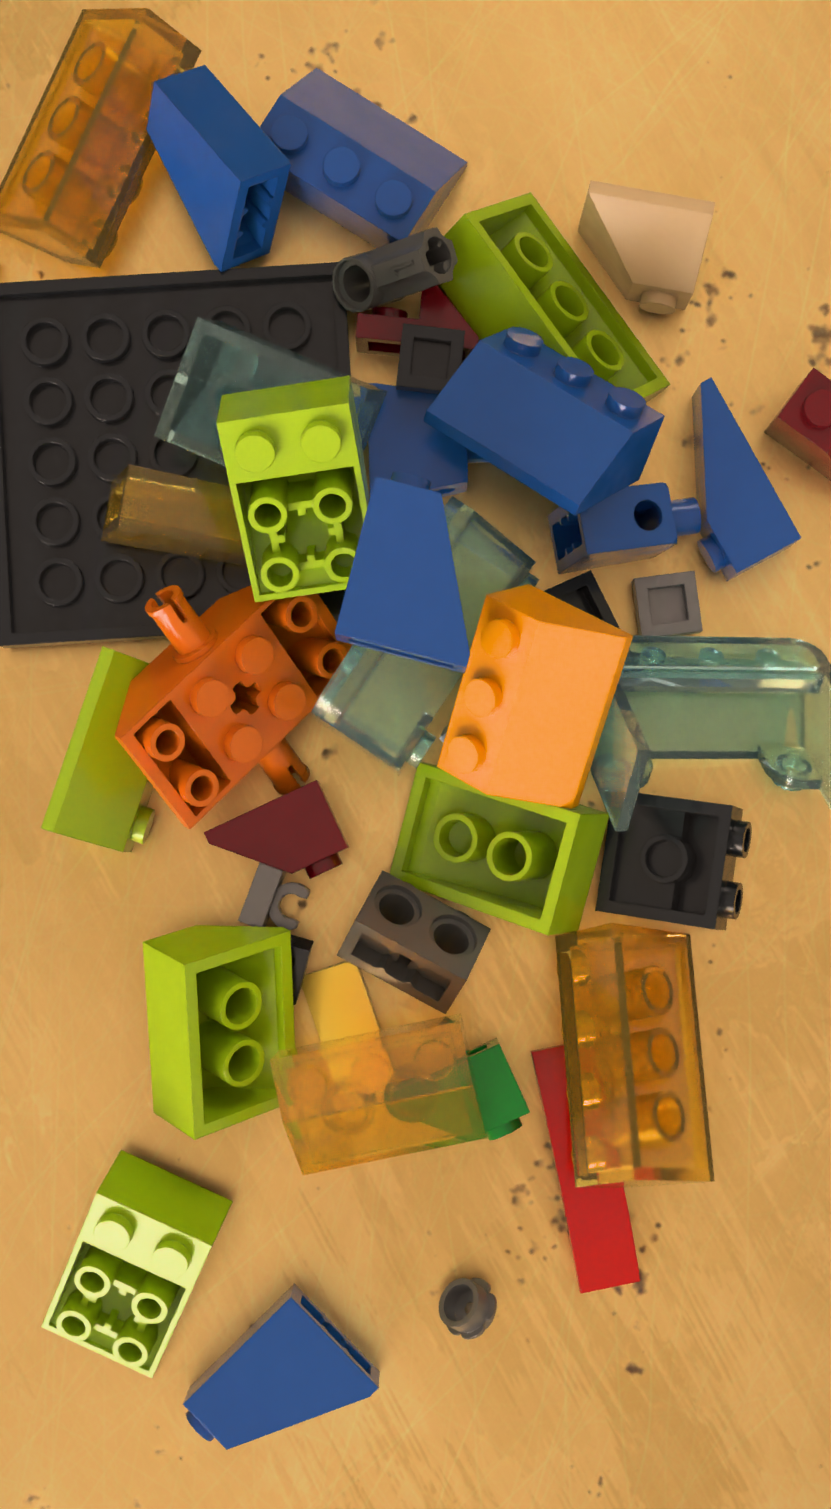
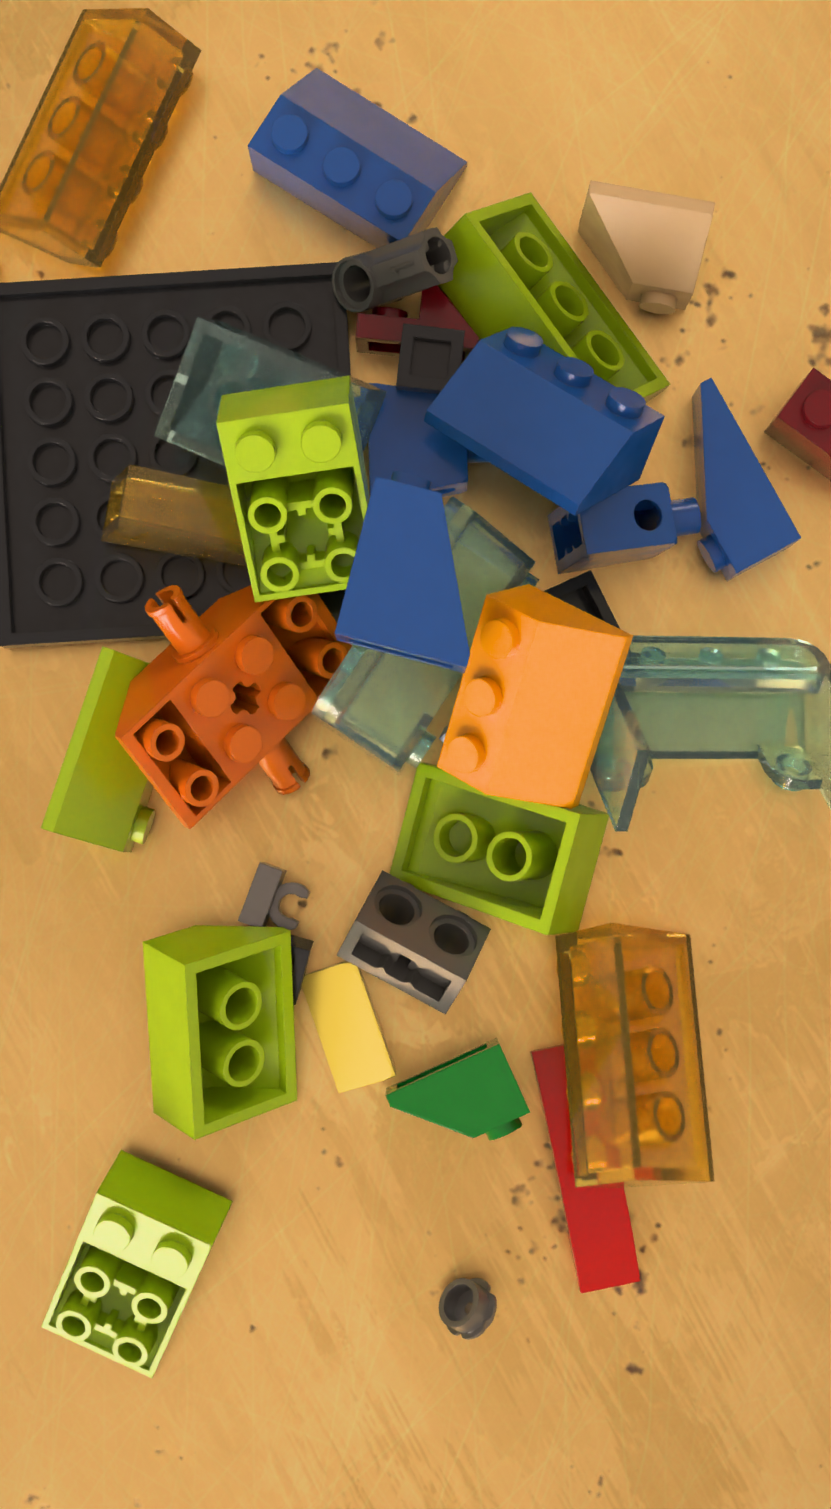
blue slope [146,65,291,272] -> none
blue slope [183,1283,380,1450] -> none
dark red slope [204,780,349,879] -> none
clear yellow slope [270,1013,487,1175] -> none
black plate [595,790,752,930] -> none
flat silver plate [631,571,703,641] -> none

